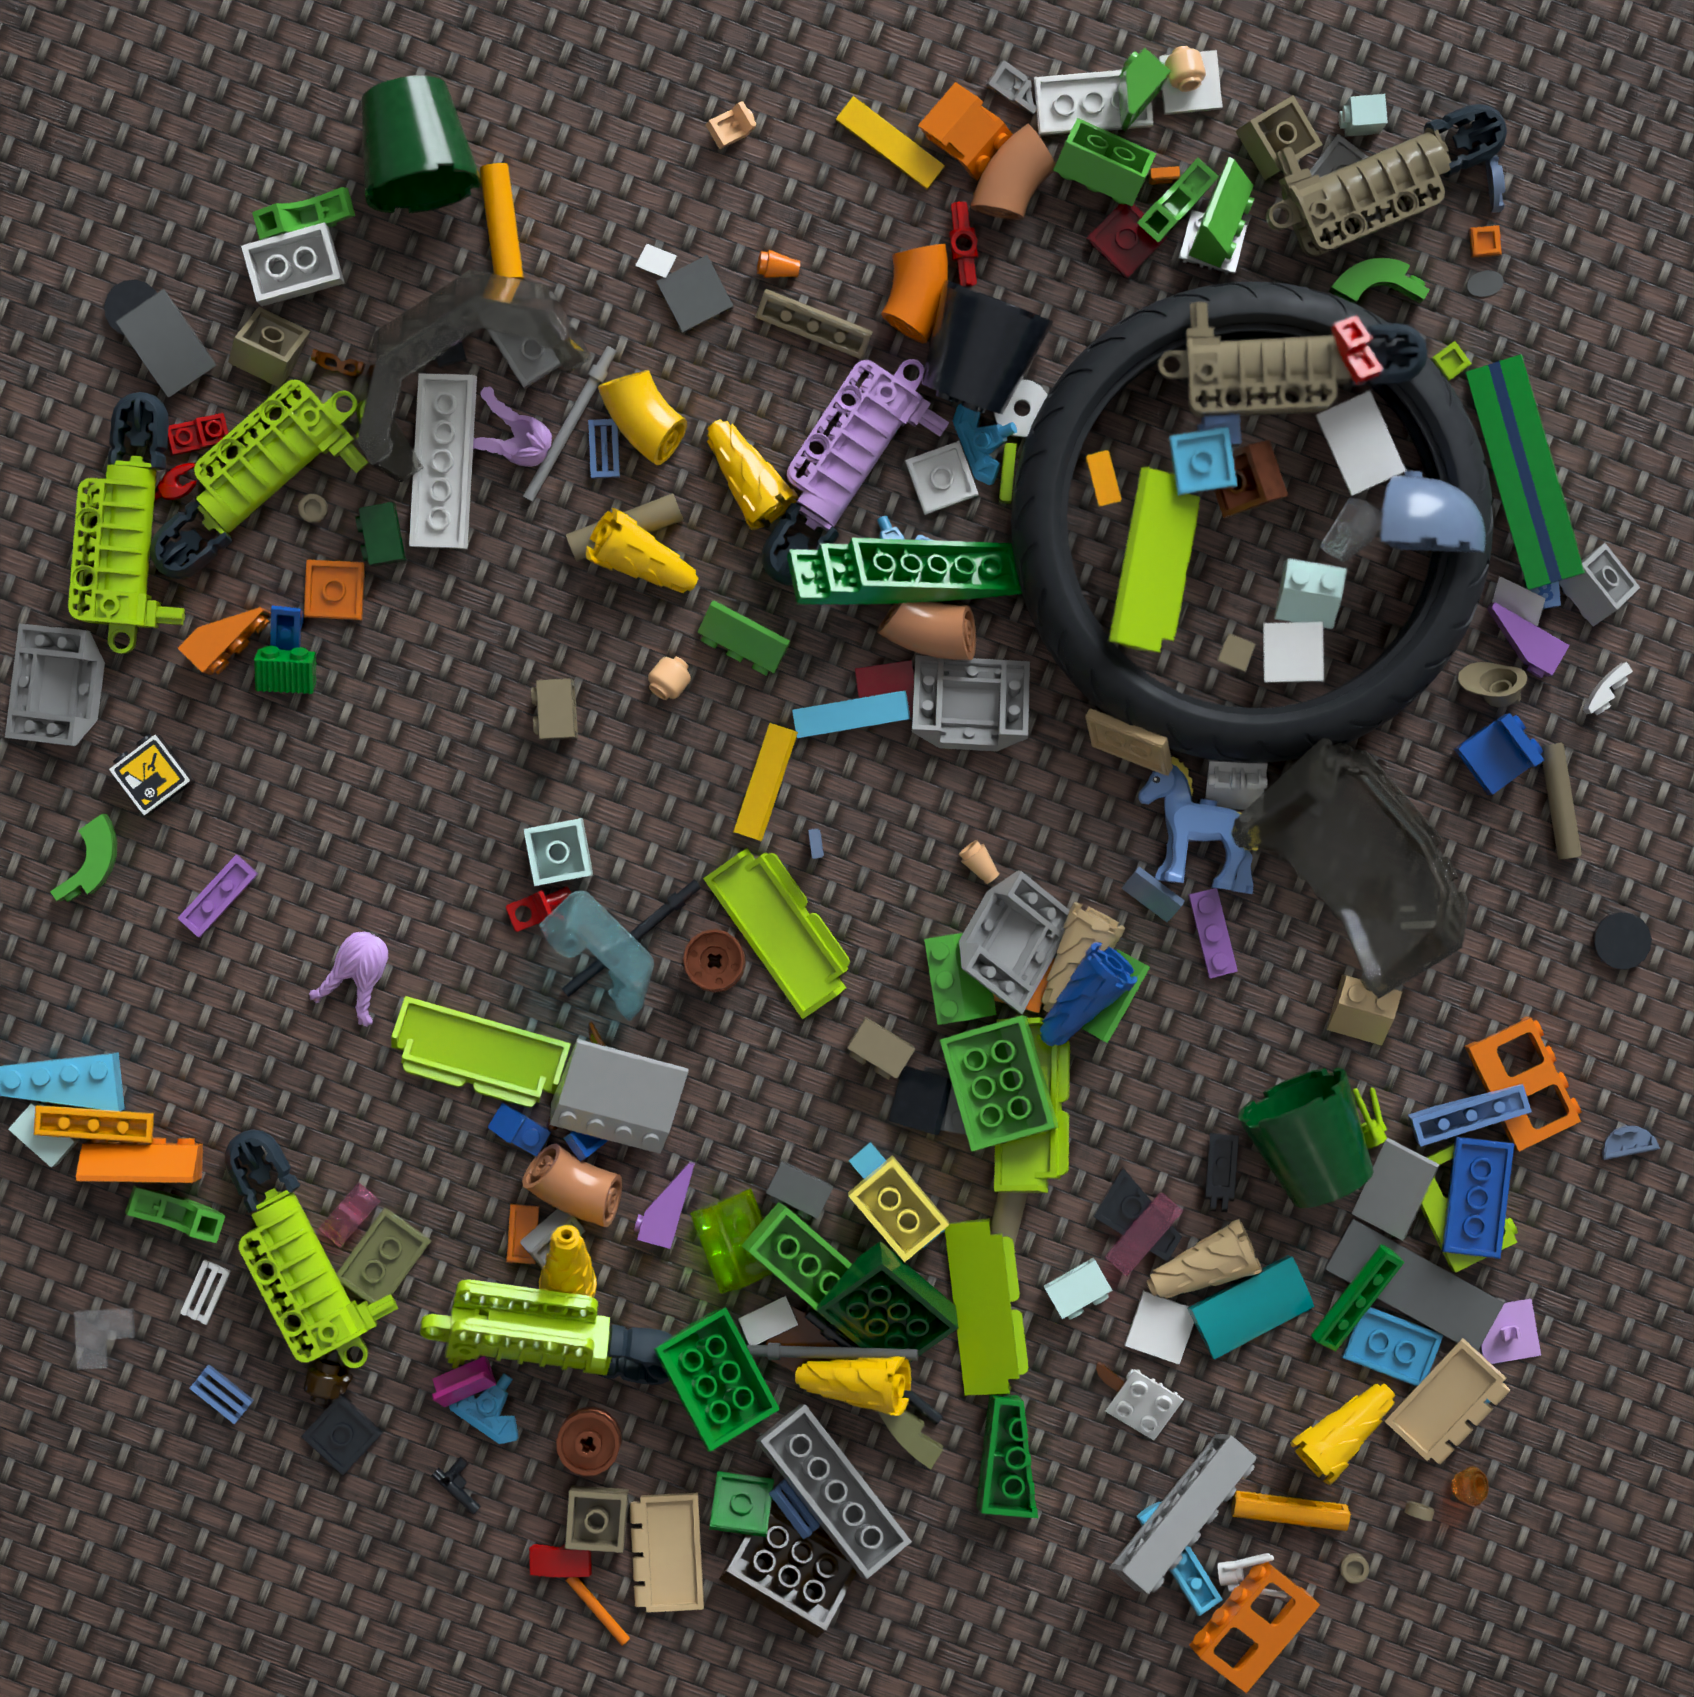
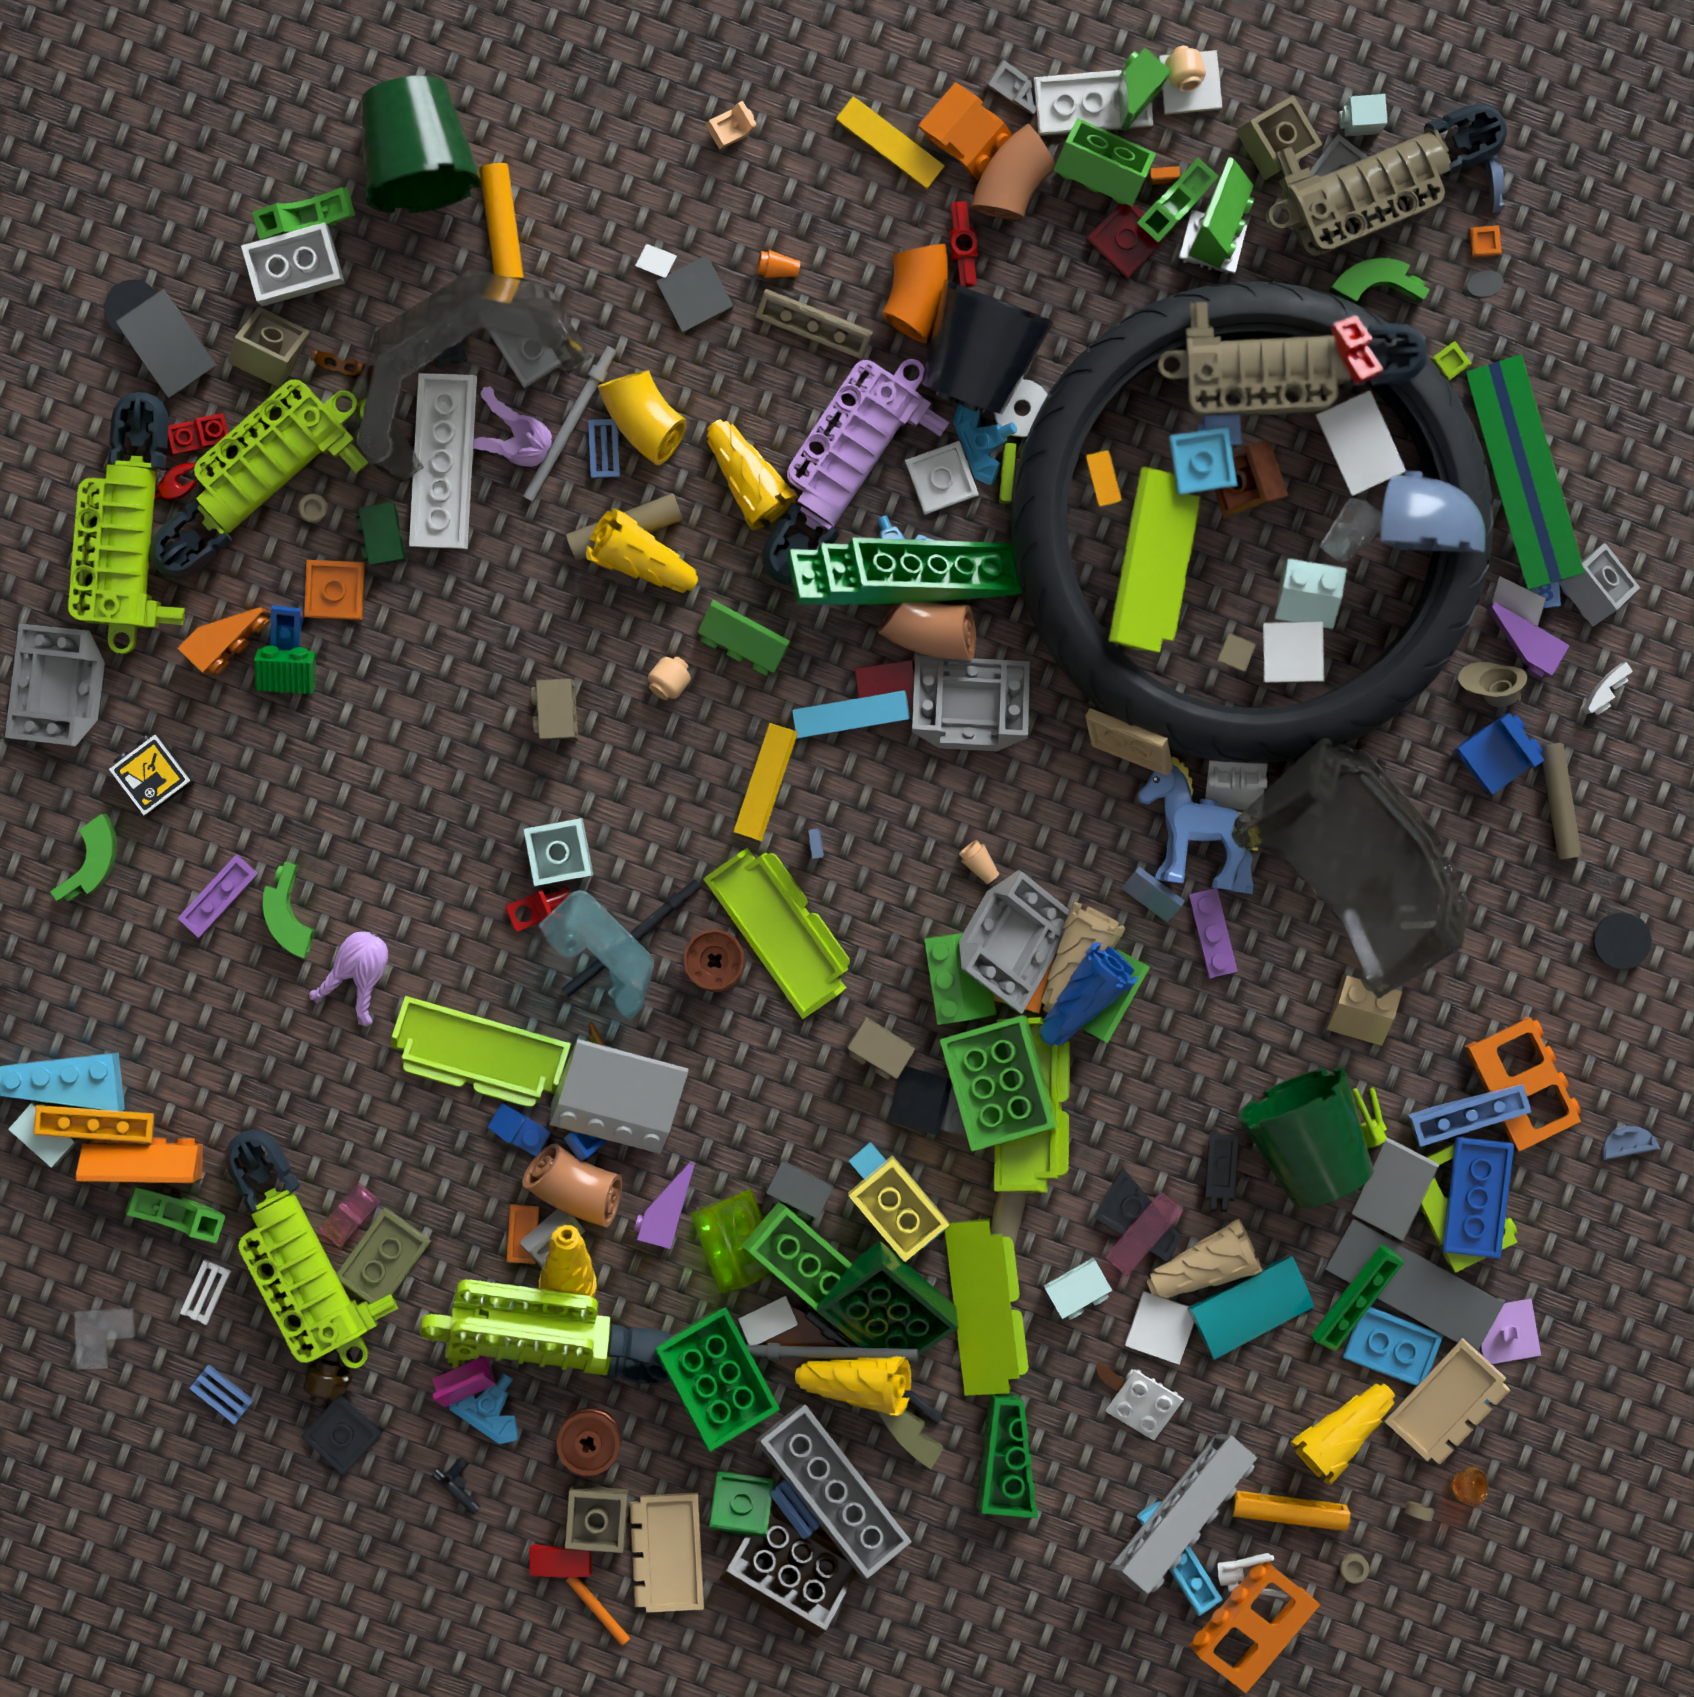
none -> bright green arch [263,862,316,958]

